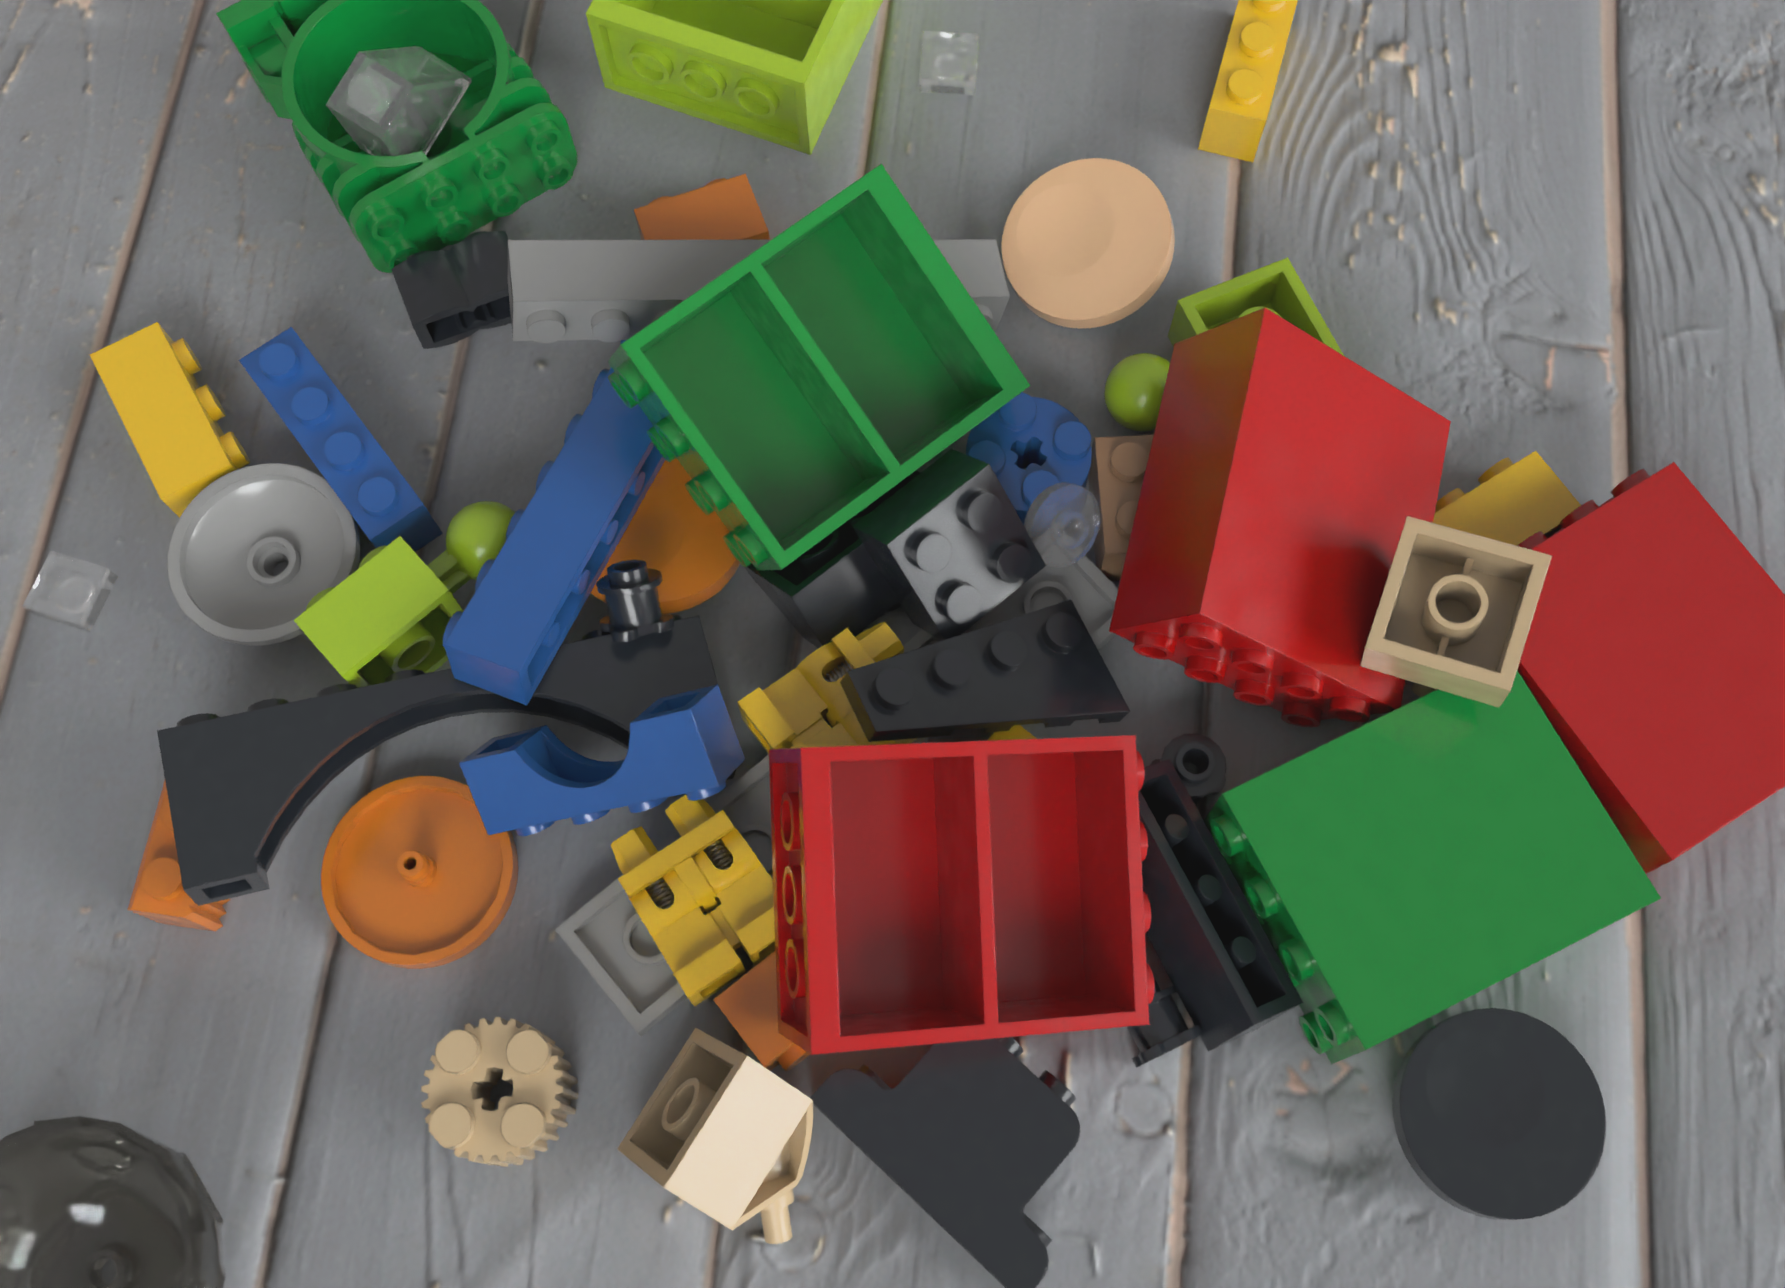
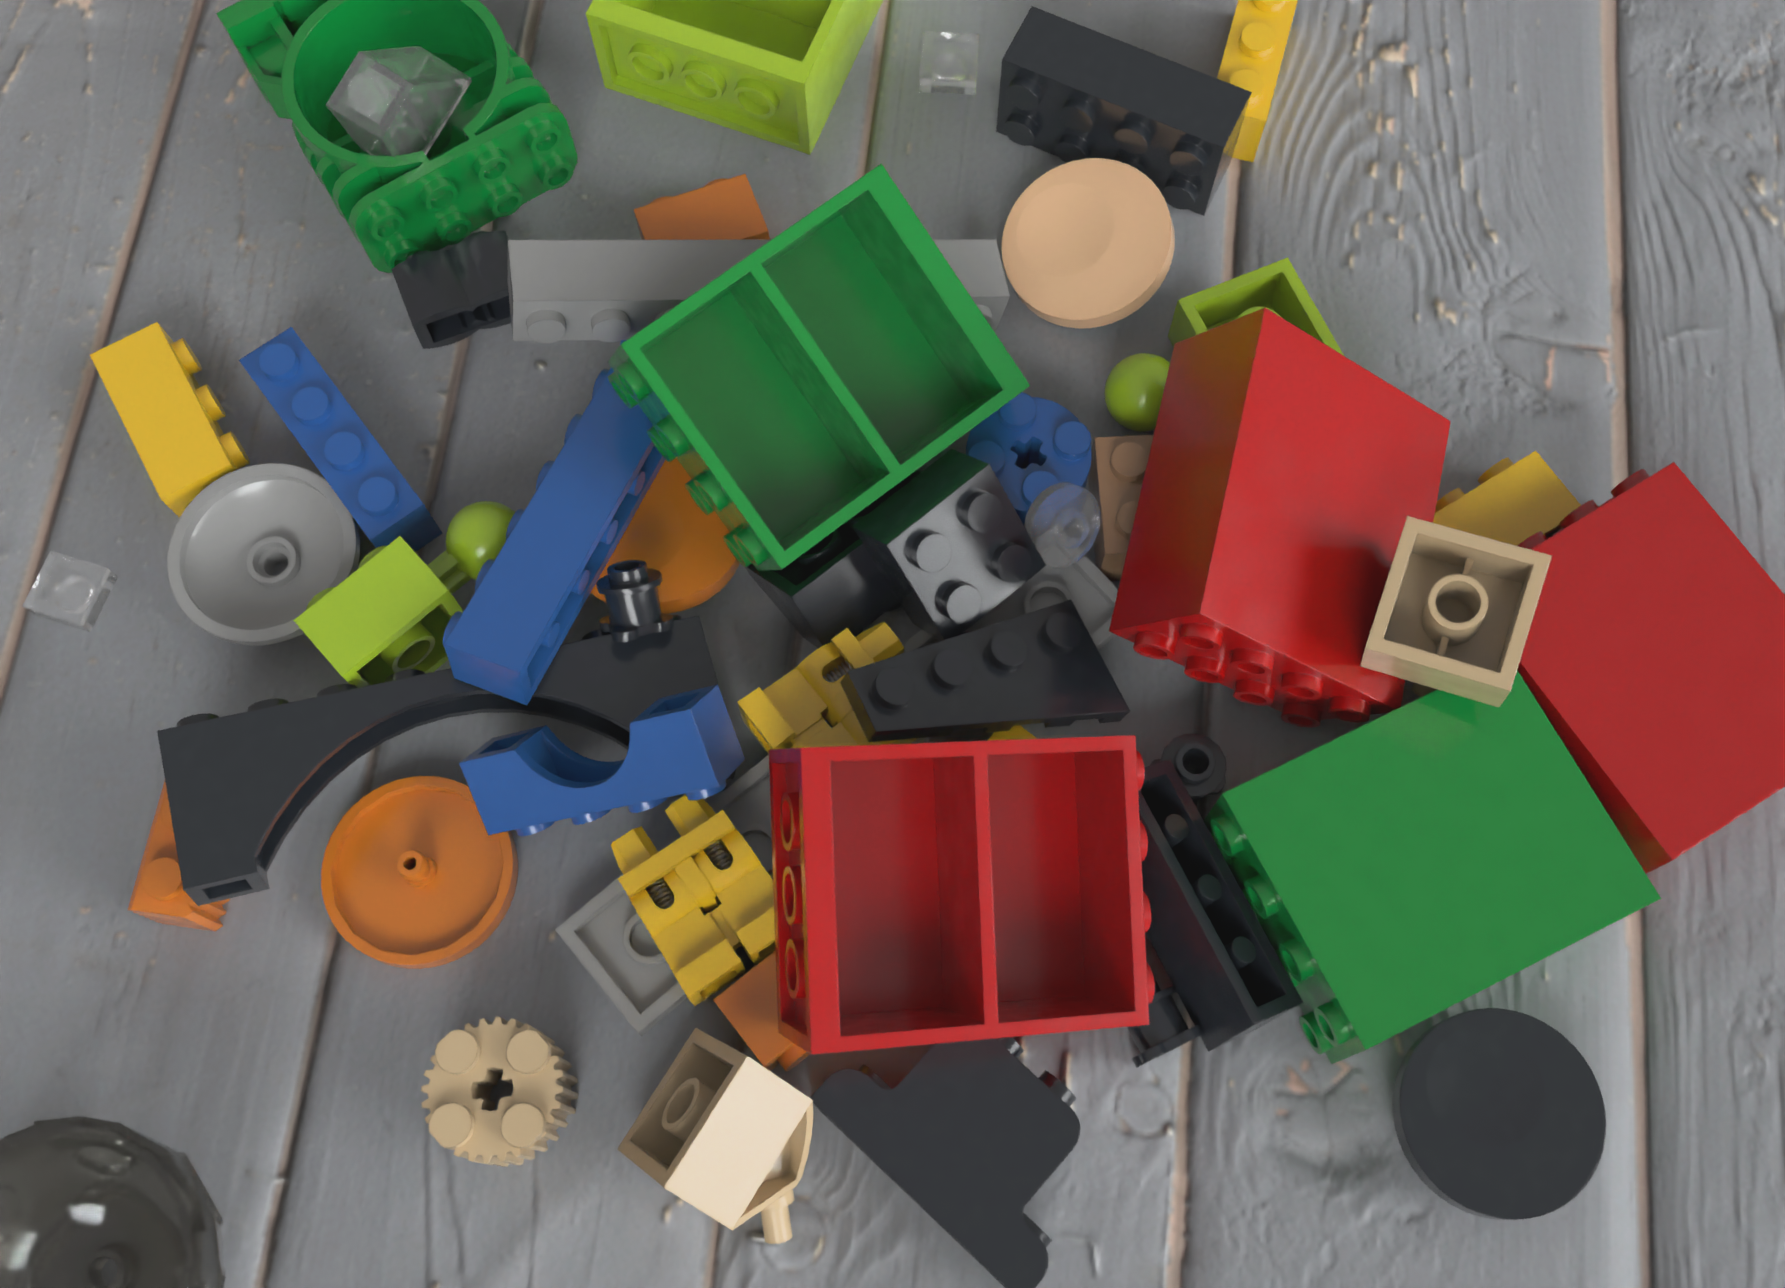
none -> black brick [996,6,1252,216]

